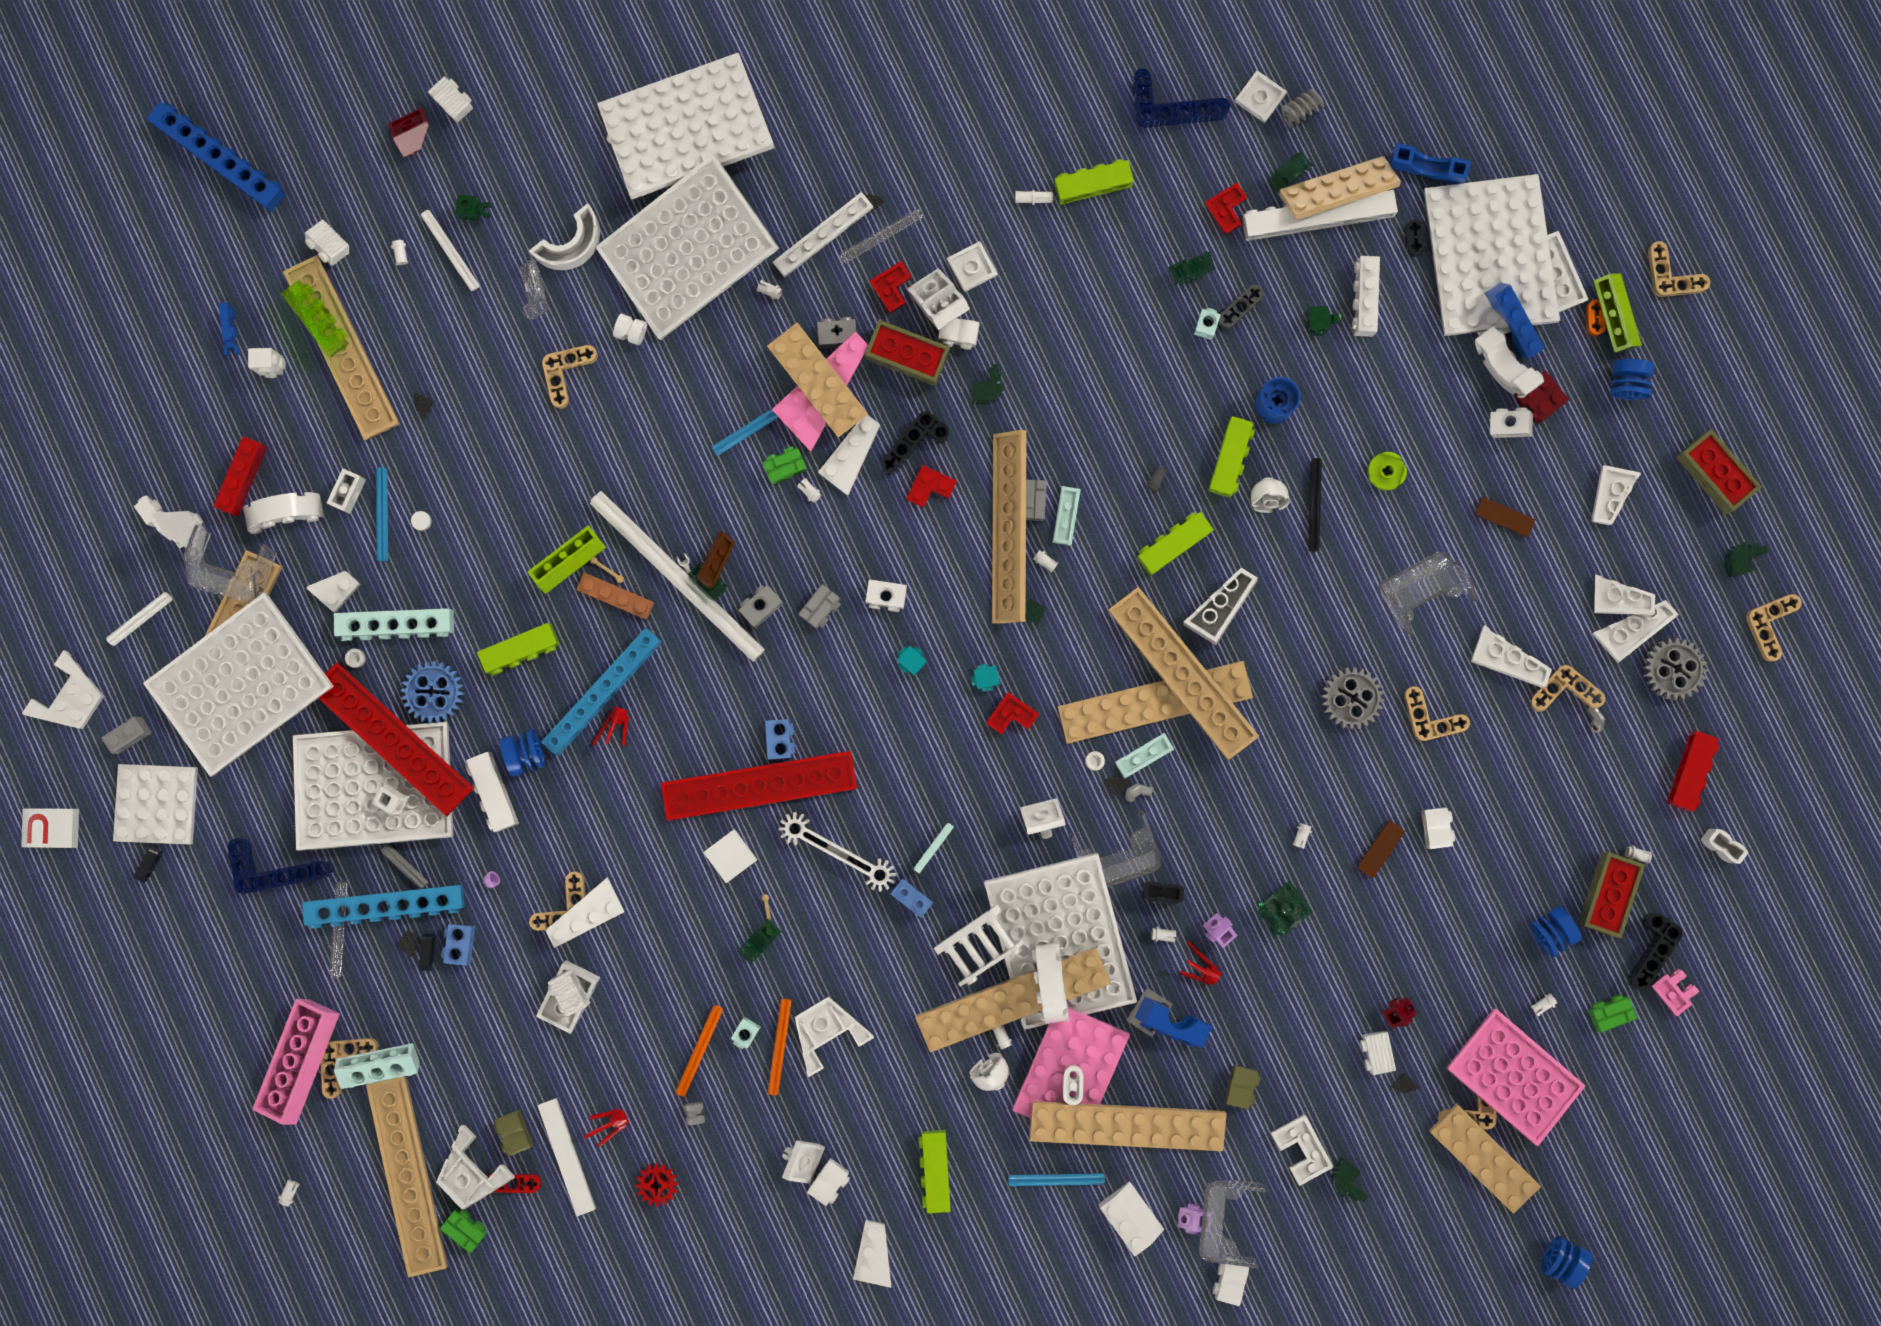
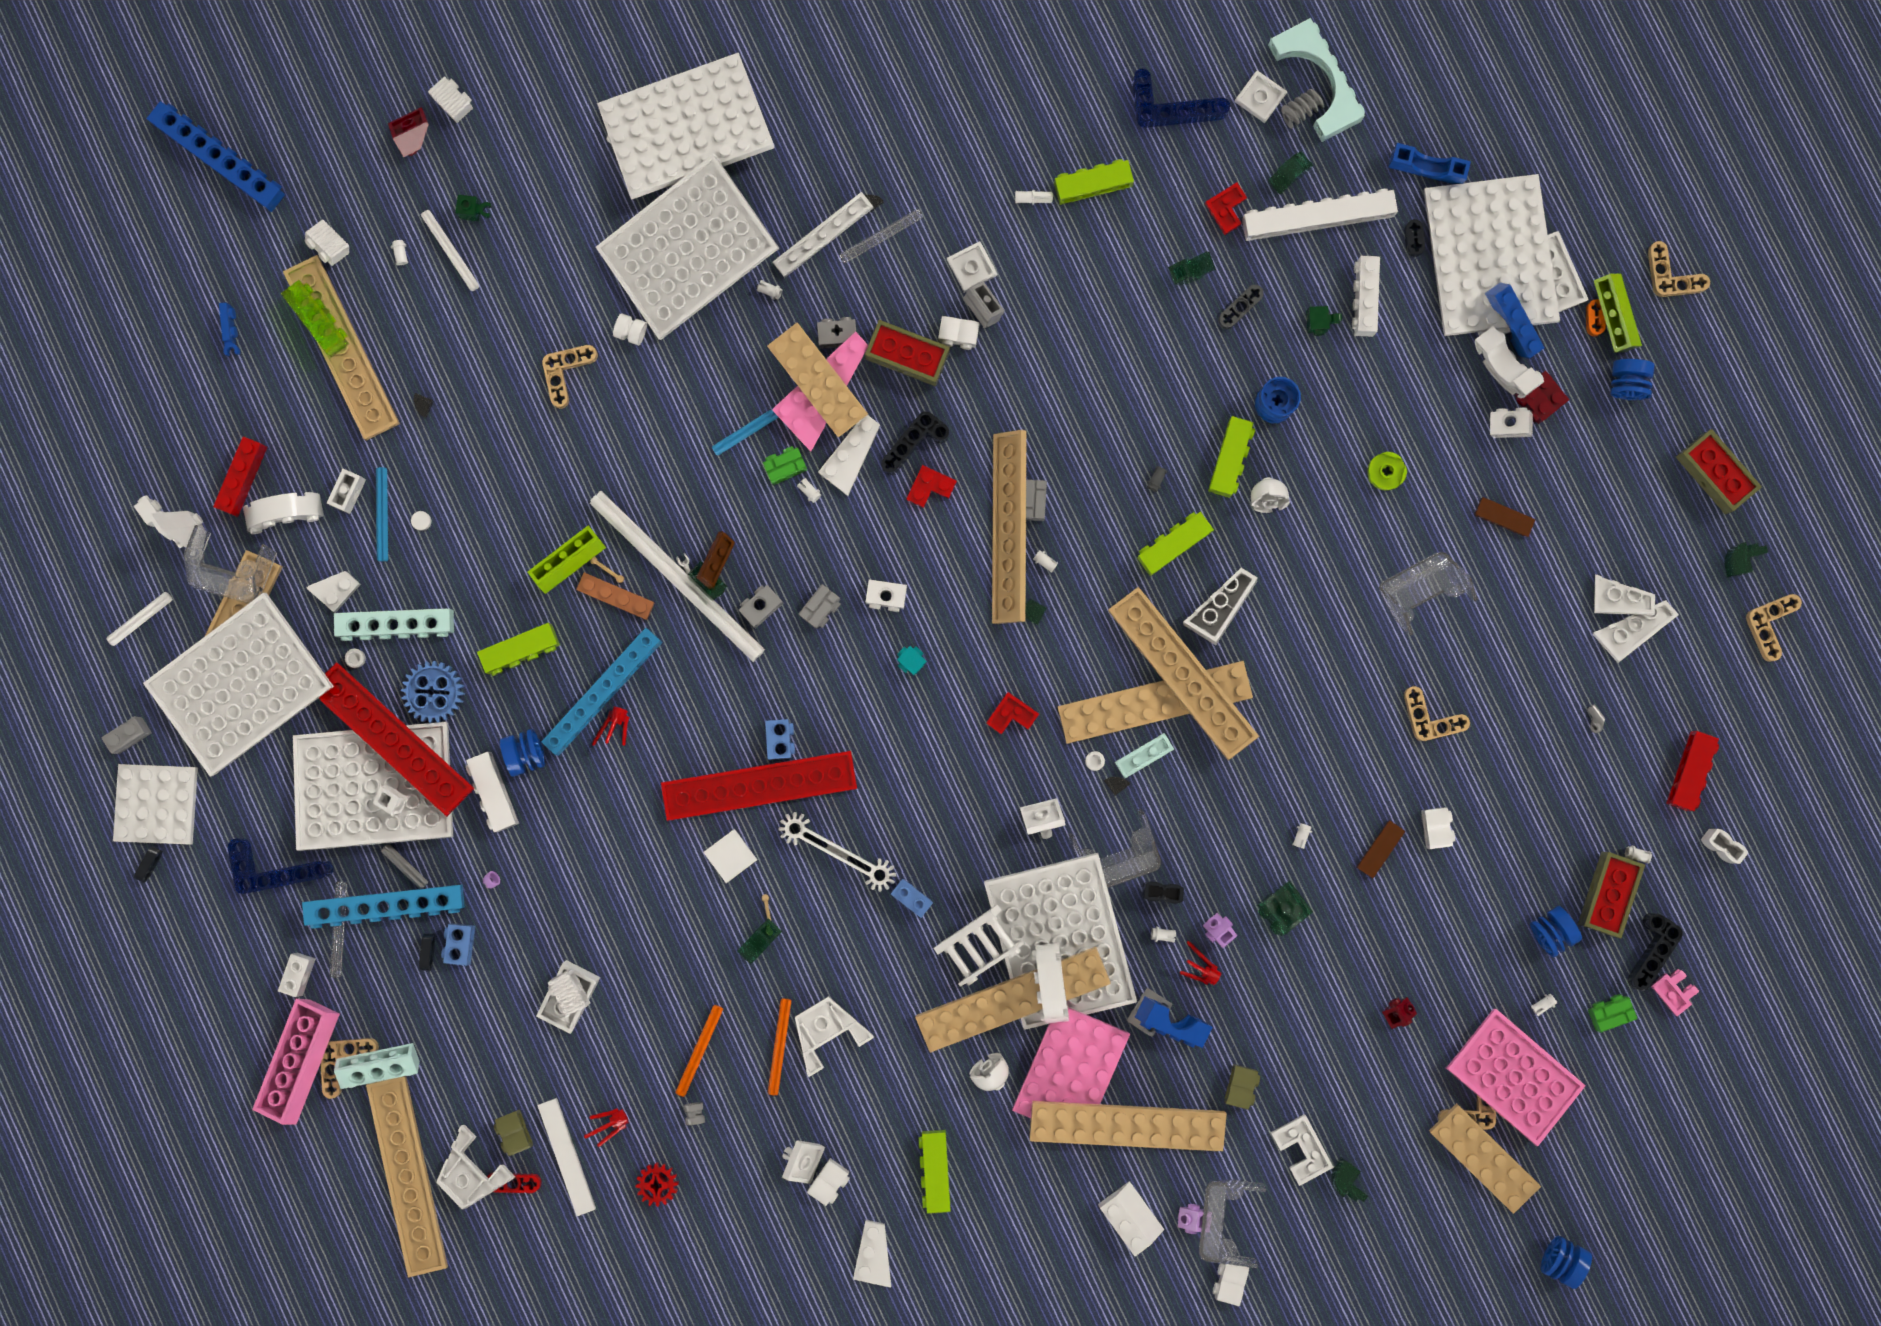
white slope [21,809,79,848] -> none
white wing [22,650,104,729] -> none
white brick [248,348,286,378] -> none
white pin [278,1179,300,1207] -> none
clear smoke tile [396,930,416,957] -> none
bright green brick [440,1208,488,1254] -> none
clear plate [520,260,548,320] -> none
white brick [529,203,600,270] -> none
tan beam [529,871,585,931] -> none
white wing [545,877,624,948] -> none
light aqua brick [731,1017,761,1049] -> none
red plate [869,261,911,314] -> none
white slope [907,268,970,330] -> none
light aqua tile [914,823,954,873] -> none
teal brick [970,664,1000,692] -> none
clear green brick [973,364,1005,405] -> none
white pin [992,1025,1012,1049] -> none
dark azure axle [1008,1173,1105,1186] -> none
light aqua tile [1052,486,1081,546] -> none
white plate [1063,1065,1083,1105] -> none
light grey arm [1125,784,1153,802] -> none
light aqua brick [1194,308,1221,340] -> none
tan plate [1279,156,1401,220] -> none
black axle [1308,458,1322,552] -> none
light grey gear [1321,667,1385,730] -> none
white brick [1360,1030,1396,1075] -> none
clear smoke tile [1390,1073,1419,1093] -> none
white wing [1471,625,1552,688] -> none
tan beam [1531,665,1605,712] -> none
white wing [1591,465,1641,525] -> none
light grey gear [1643,638,1708,700] -> none
none -> white brick [278,953,315,997]
none -> light grey brick [963,281,1005,328]
none -> light aqua arch [1268,18,1365,142]

